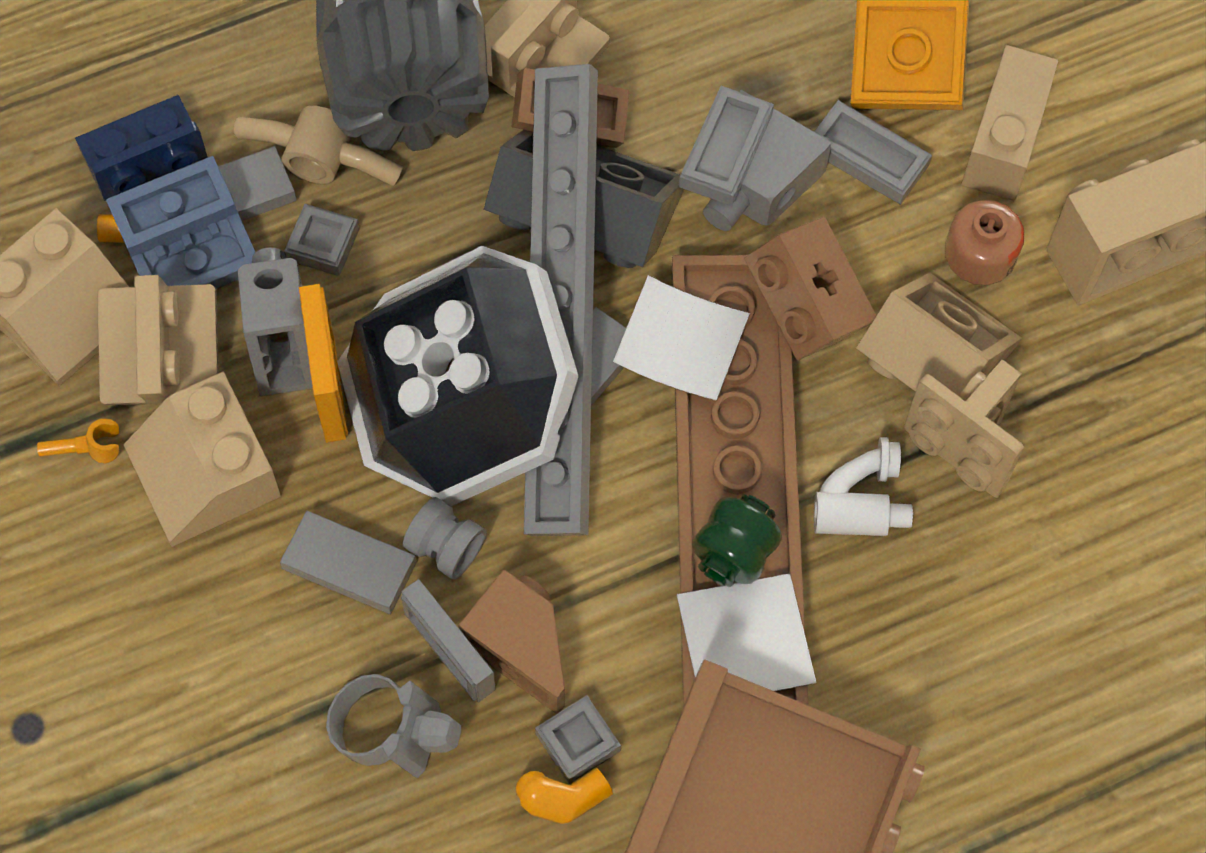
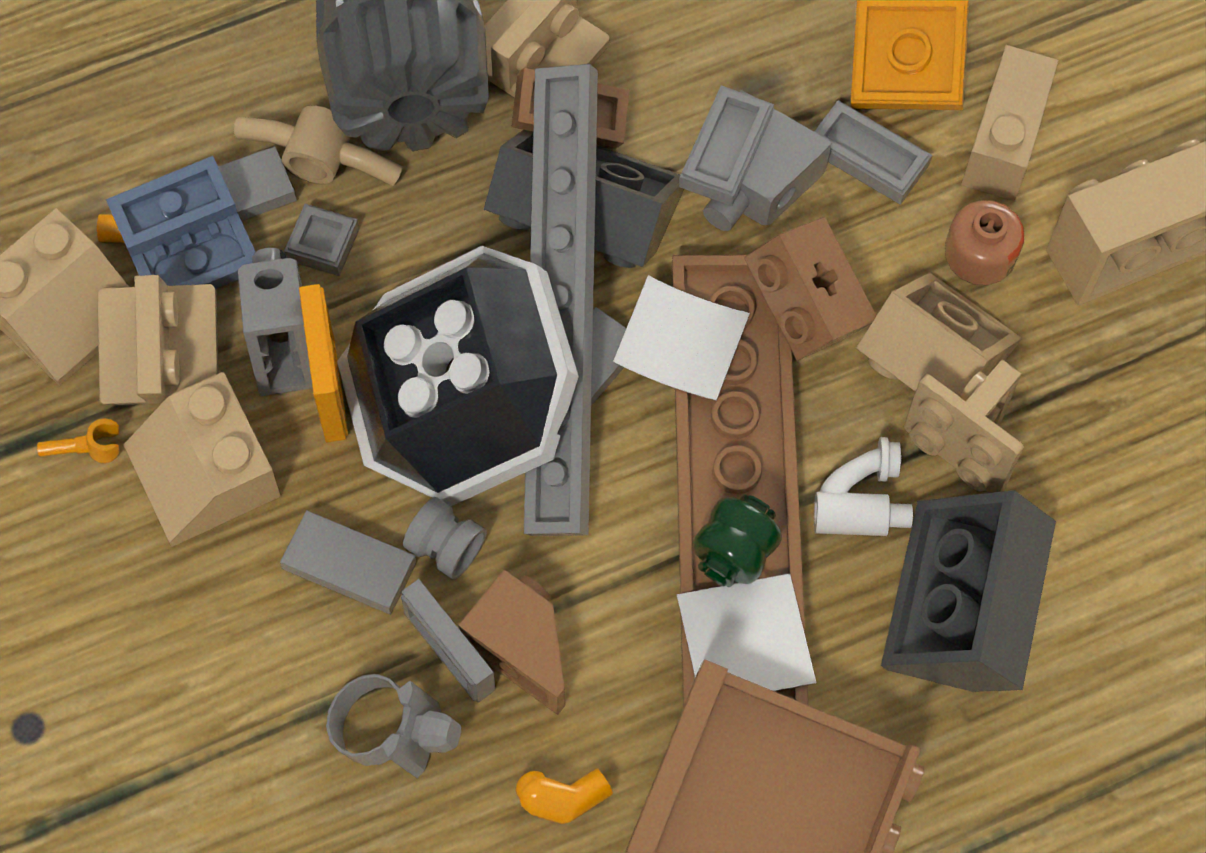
dark blue bracket [75,95,208,201] -> none
light grey tile [535,695,621,784] -> none
none -> dark grey slope [881,490,1056,692]

